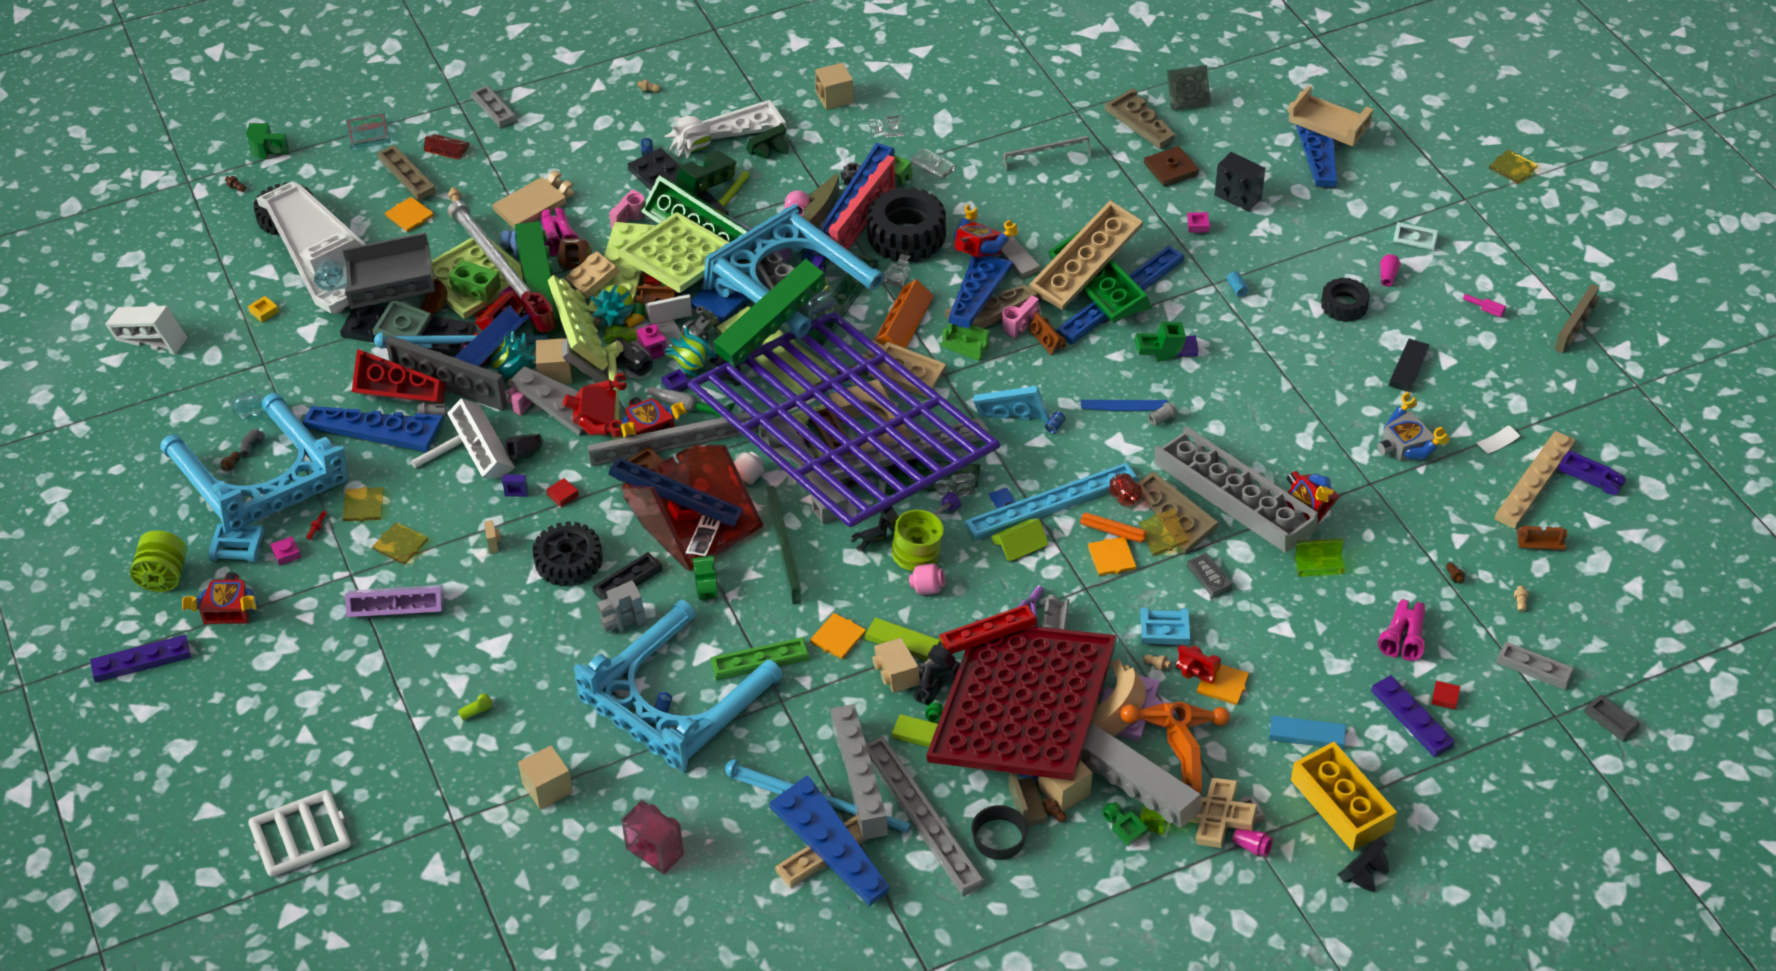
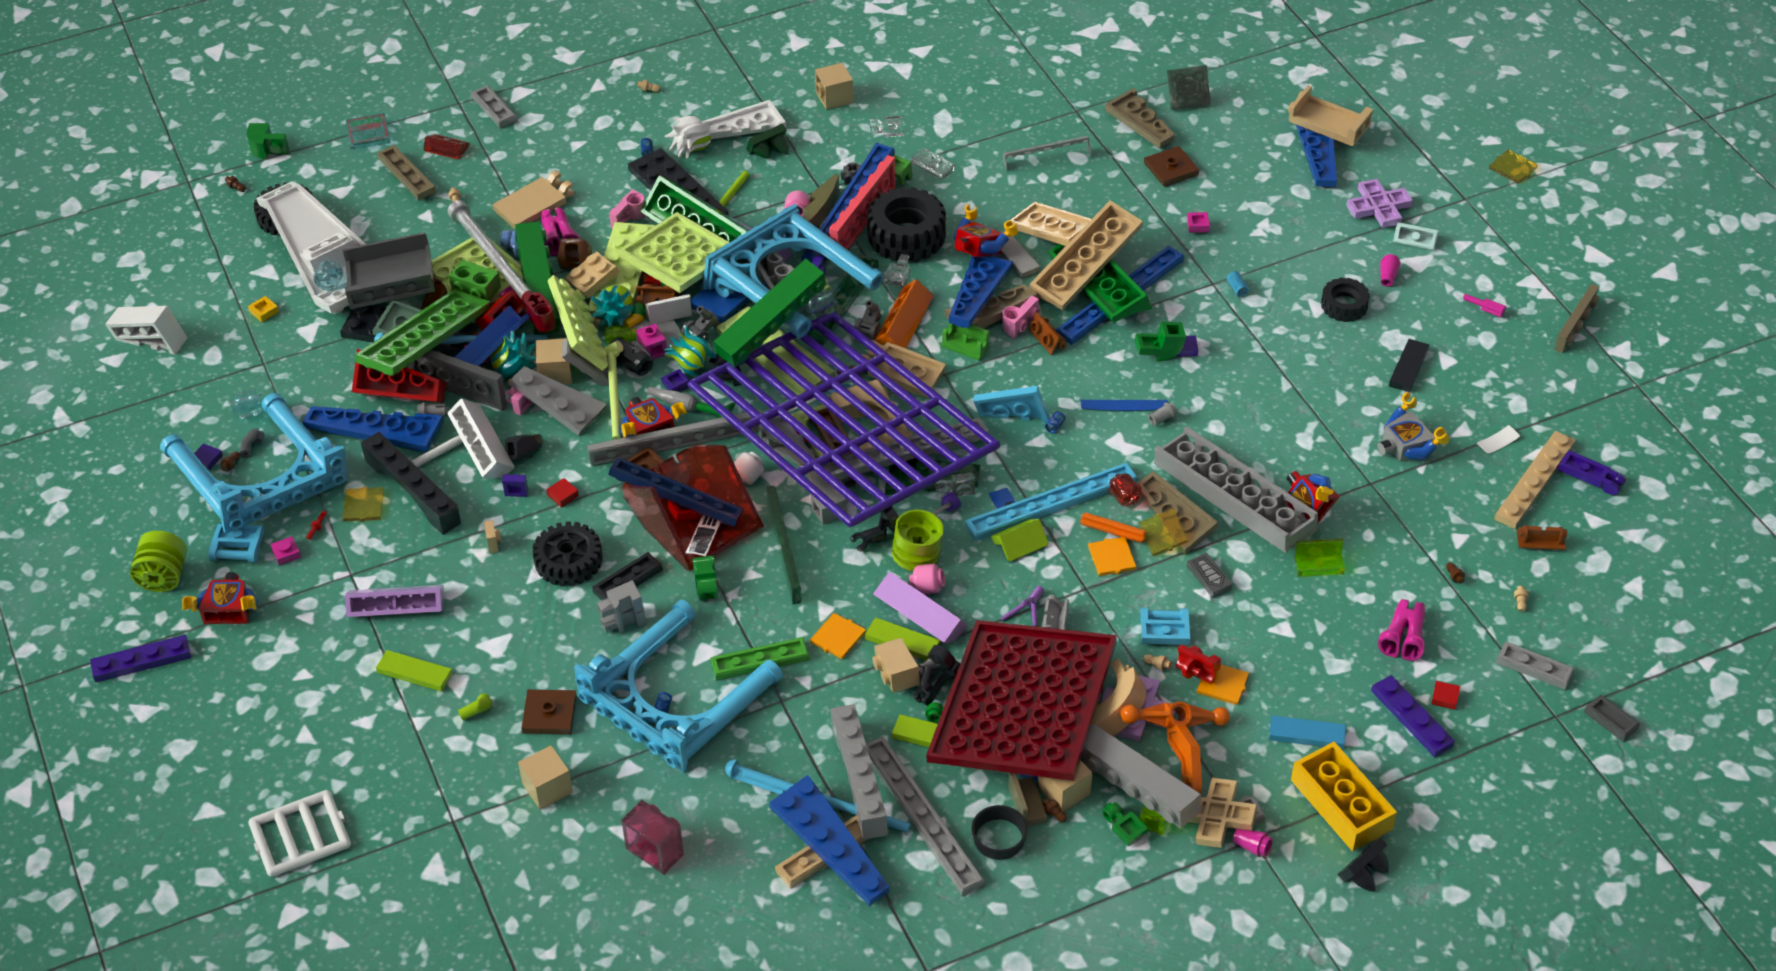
clear yellow piece [372,522,428,565] -> none
light orange piece [385,197,434,232] -> none
red torso [563,373,627,437] -> none
dark green arch [675,150,736,195] -> none
red tile [939,604,1037,654] -> none
black brick [1214,152,1266,212] -> none
none -> dark purple tile [194,443,223,470]
none -> bright green plate [355,289,490,376]
none -> black arch [361,432,461,535]
none -> lime tile [376,650,452,692]
none -> reddish brown plate [521,689,577,734]
none -> dark grey piece [854,300,882,340]
none -> lavender brick [873,571,968,644]
none -> tan tile [1011,202,1091,246]
none -> lavender plate [1347,179,1413,228]

